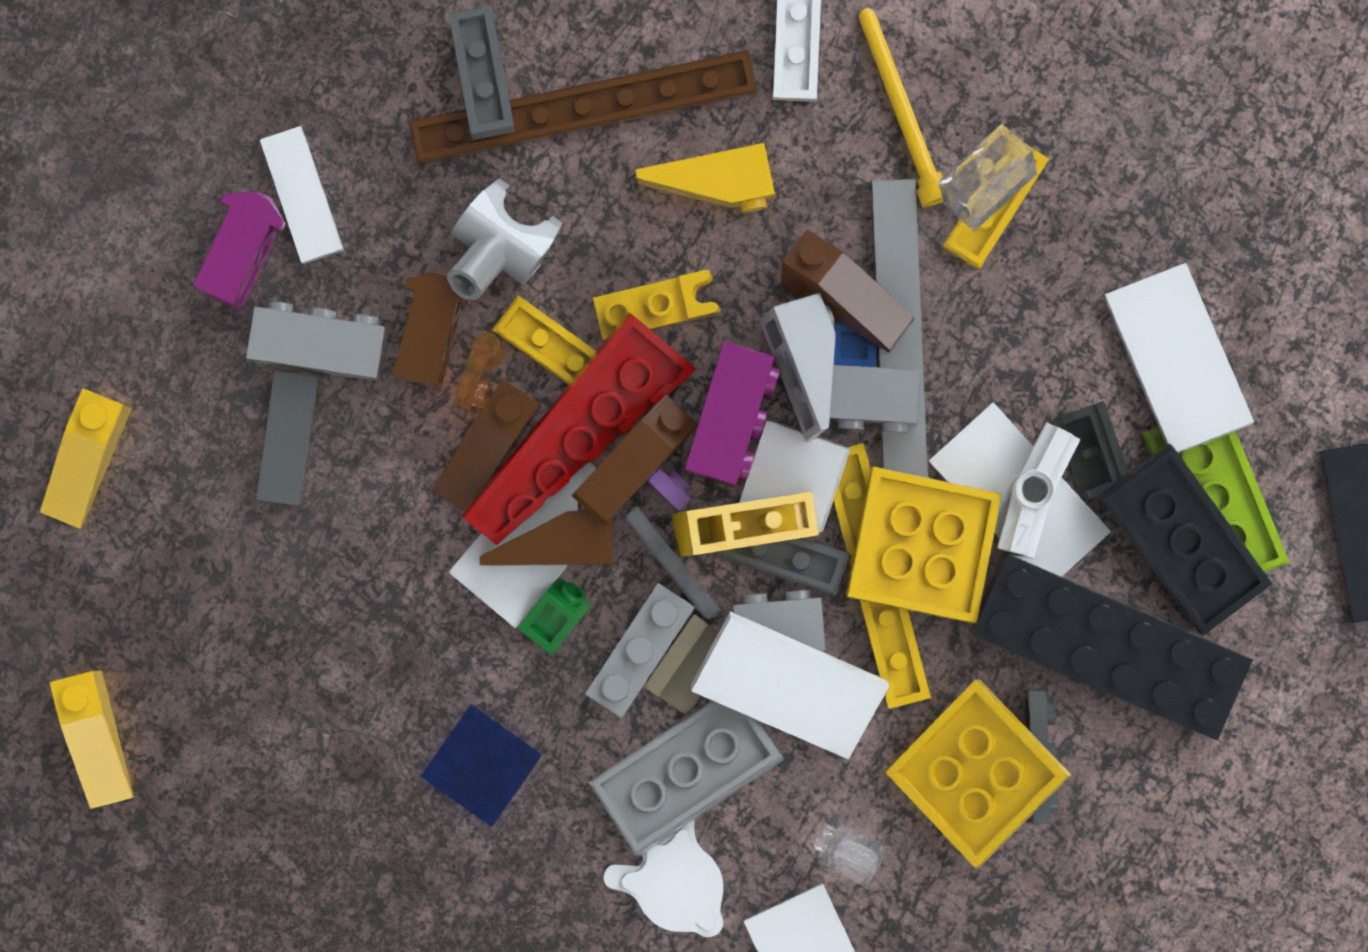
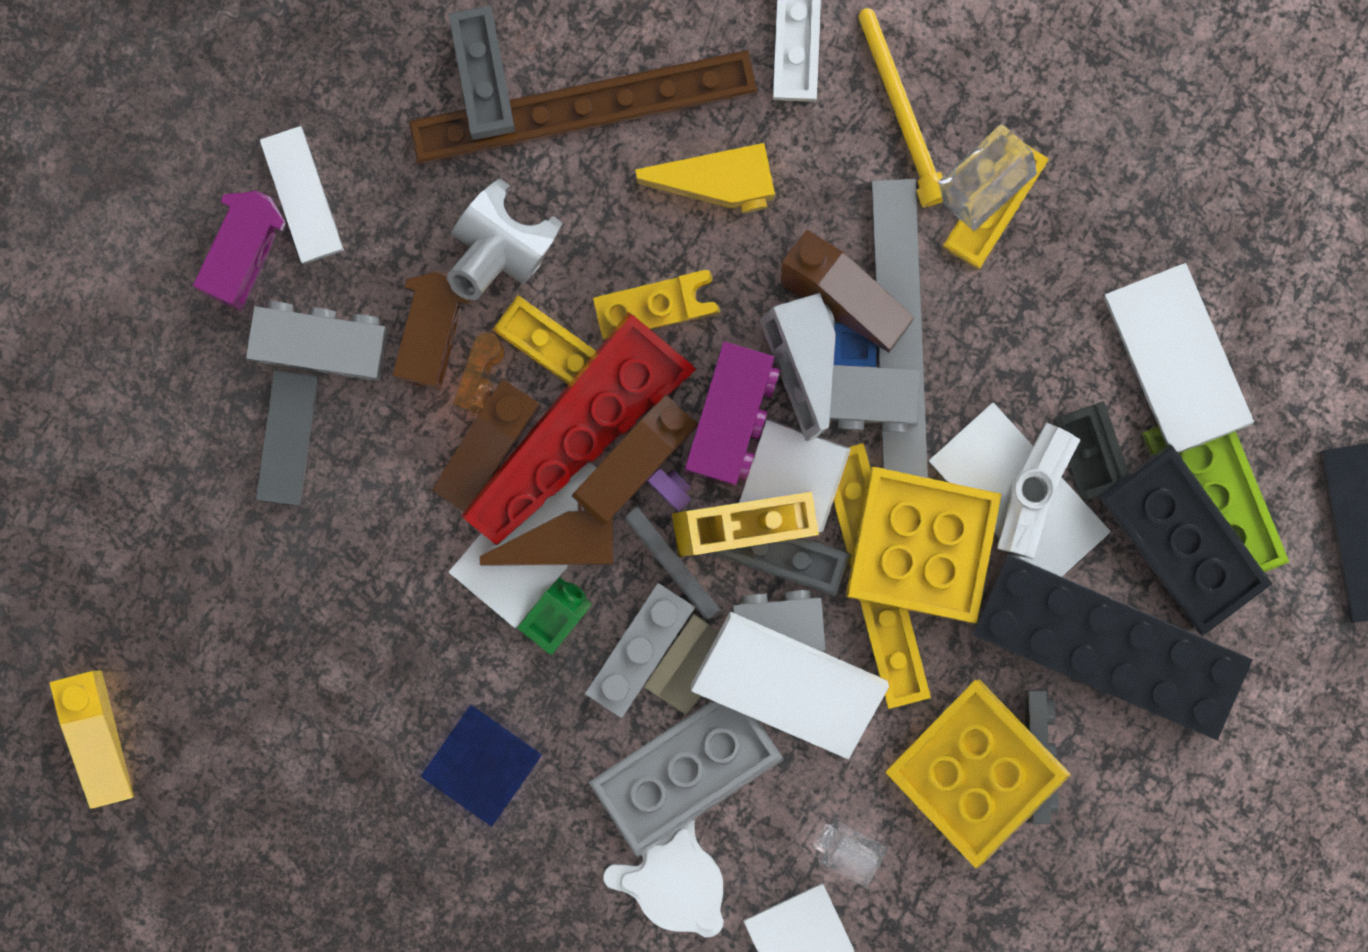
yellow slope [40,388,132,529] -> none

